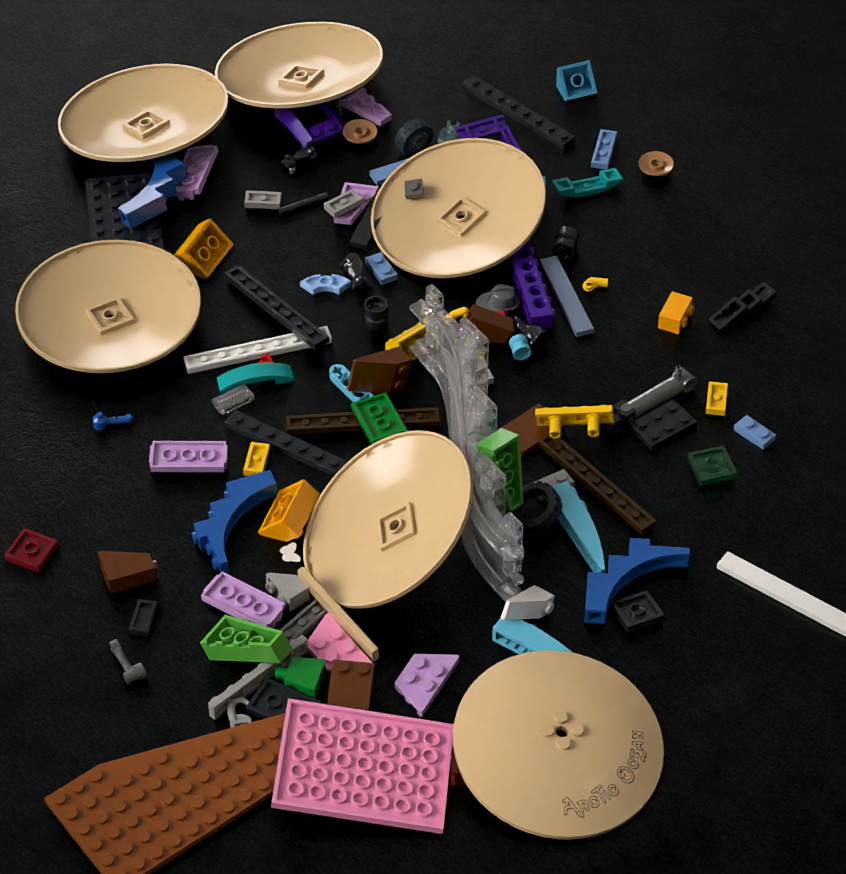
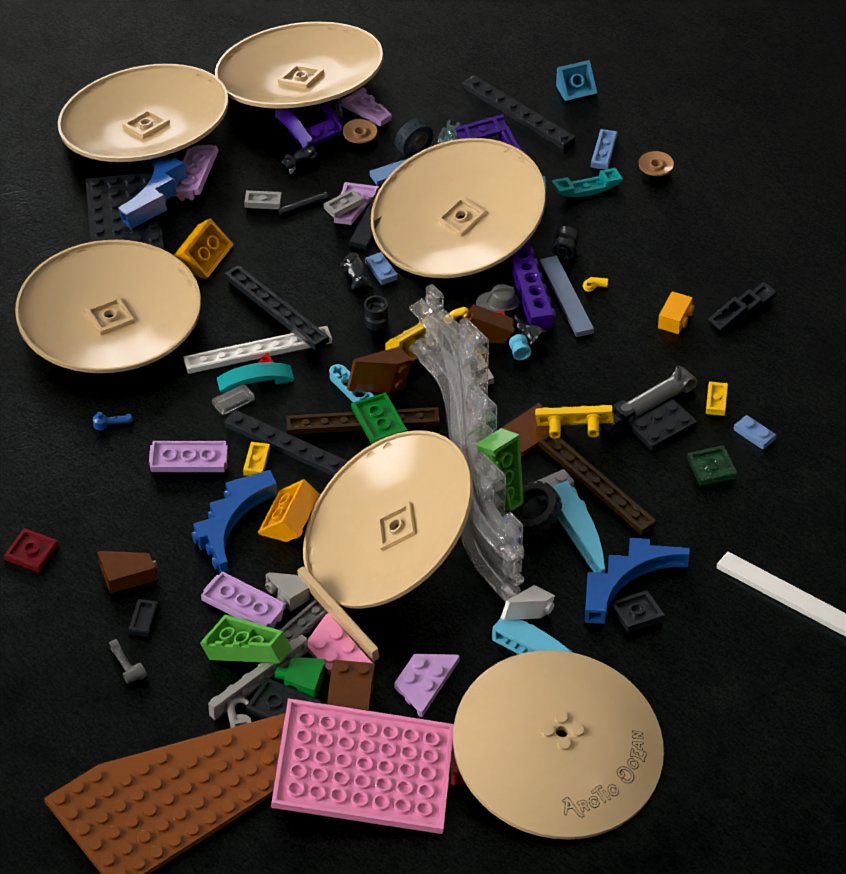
white sticker [280,542,301,562] -> none
light blue tile [300,274,352,295] -> none
dark grey plate [405,178,424,200] -> none

